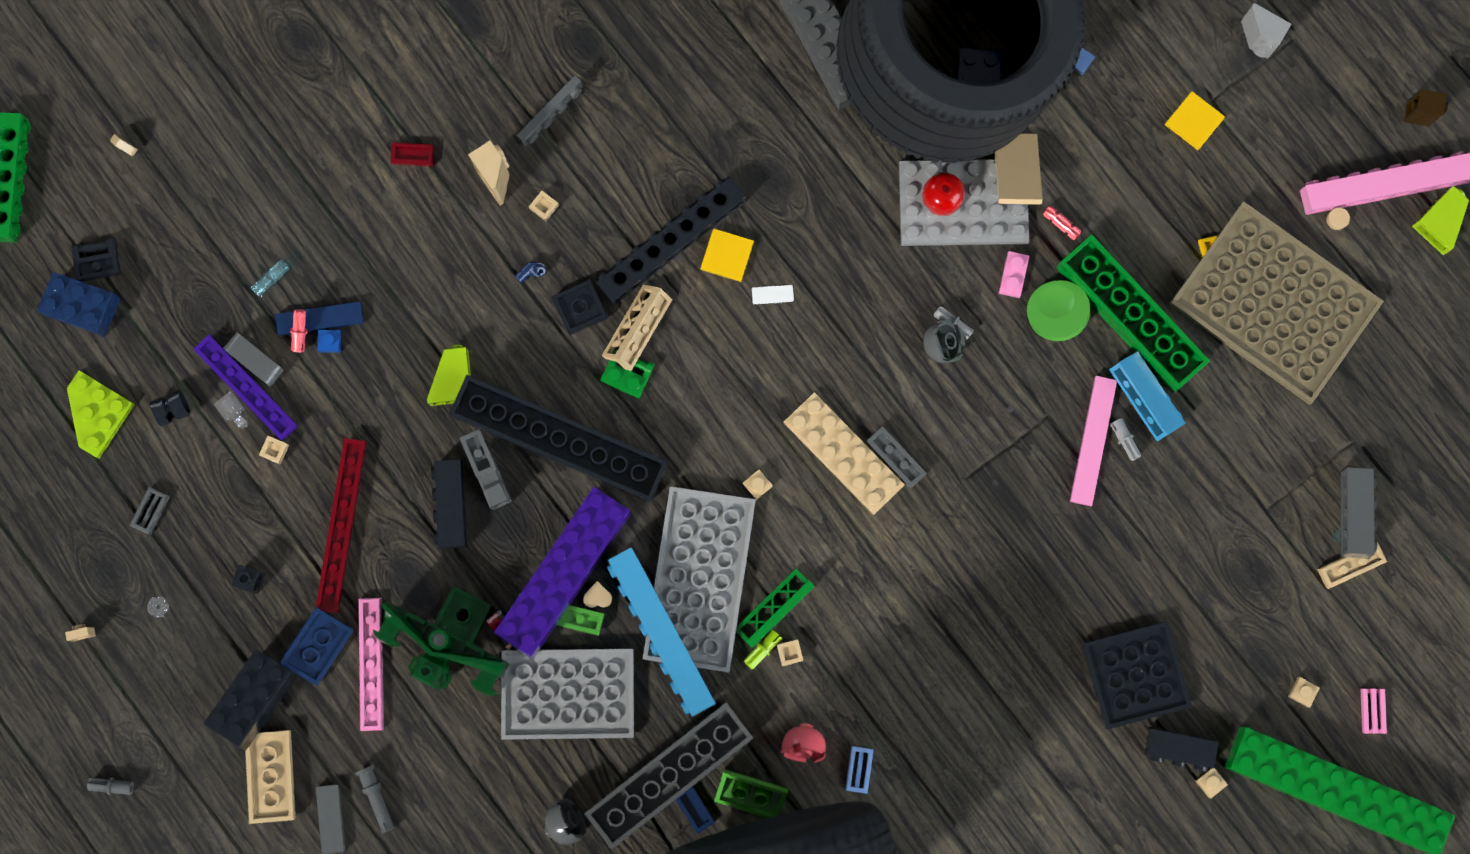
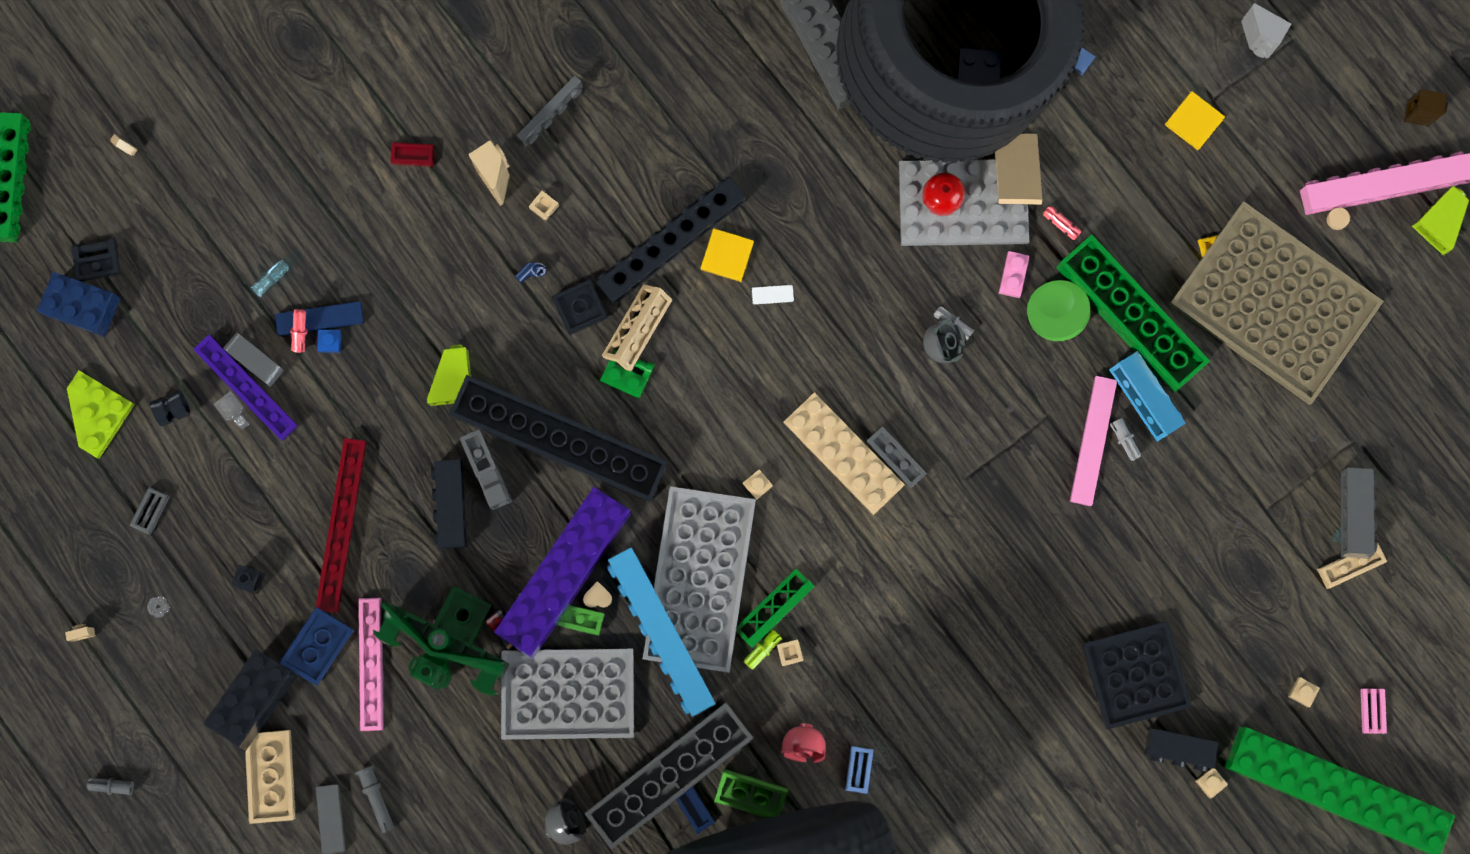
tan plate [259,436,289,464] -> none

